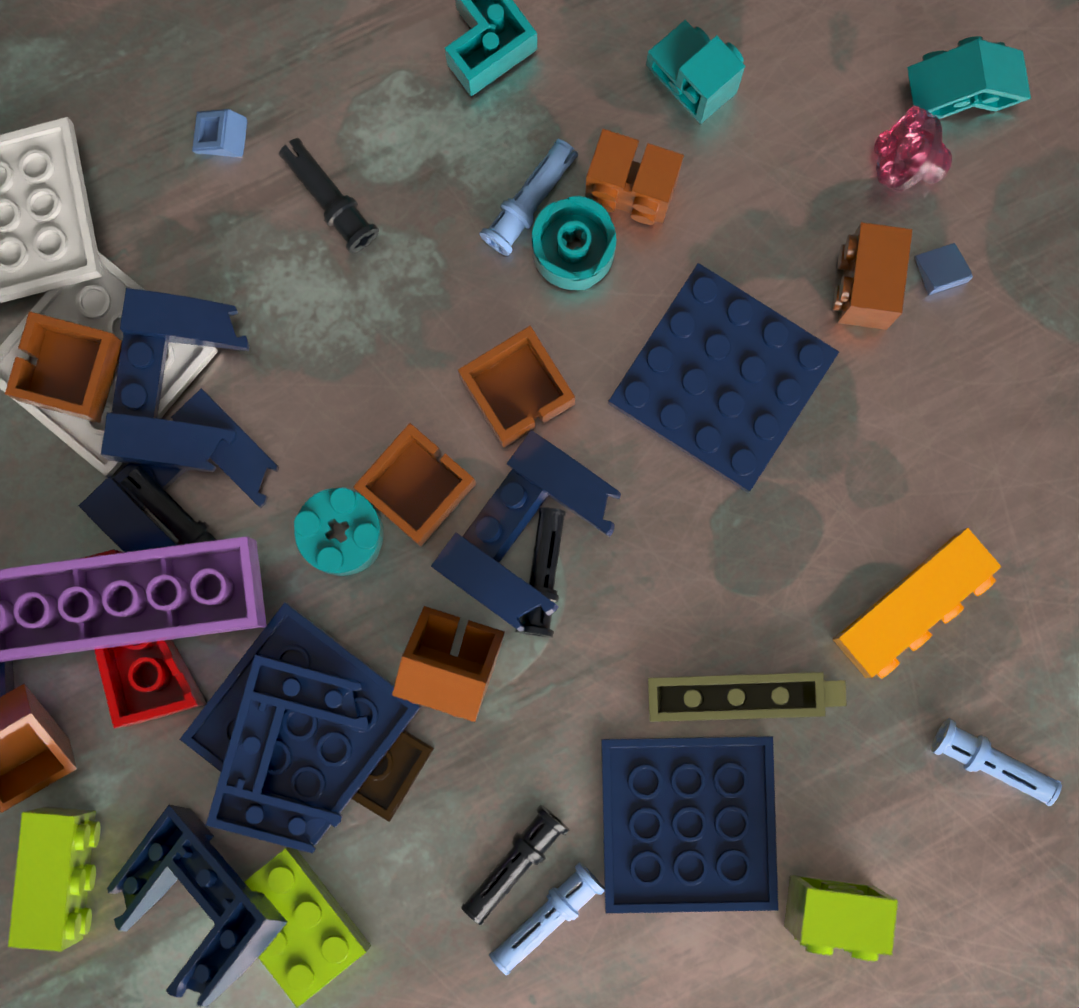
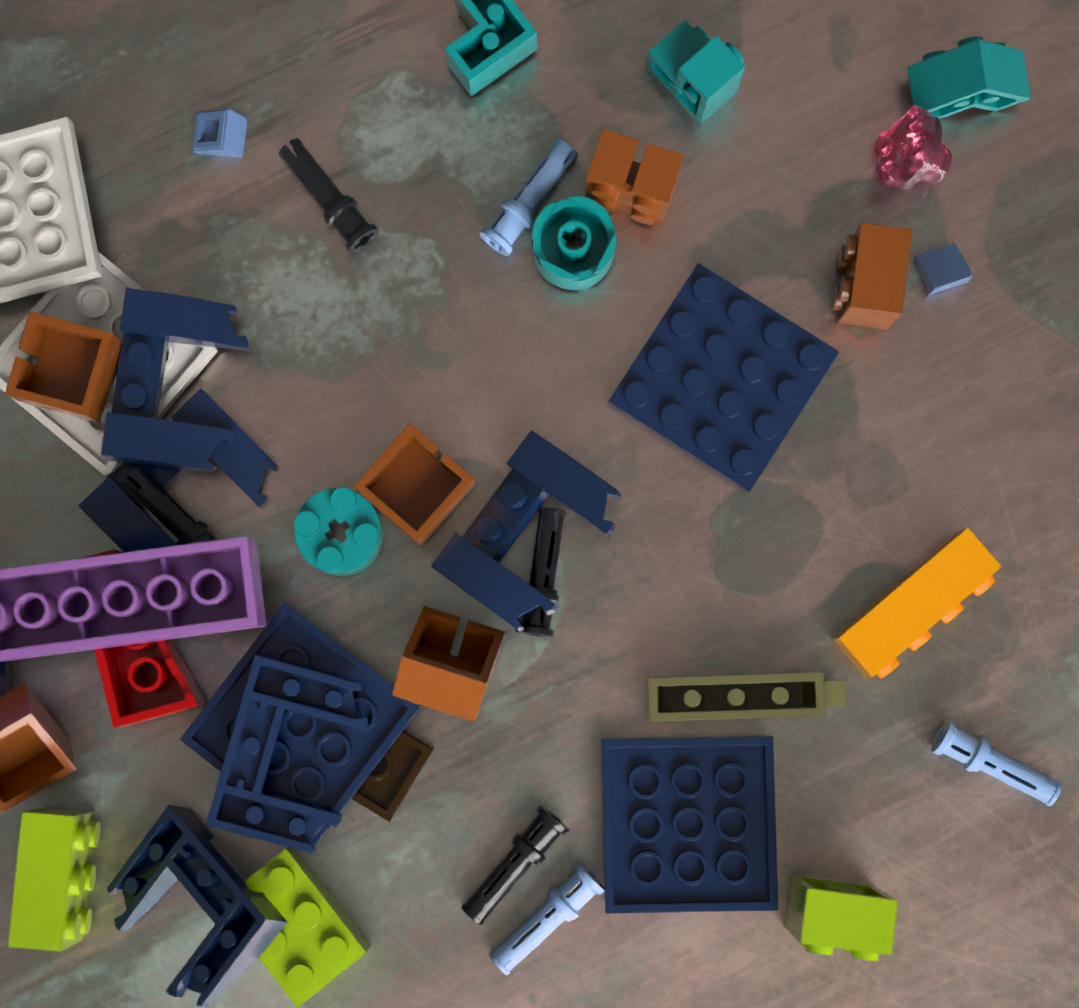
dark orange piece [458,326,575,448] -> none

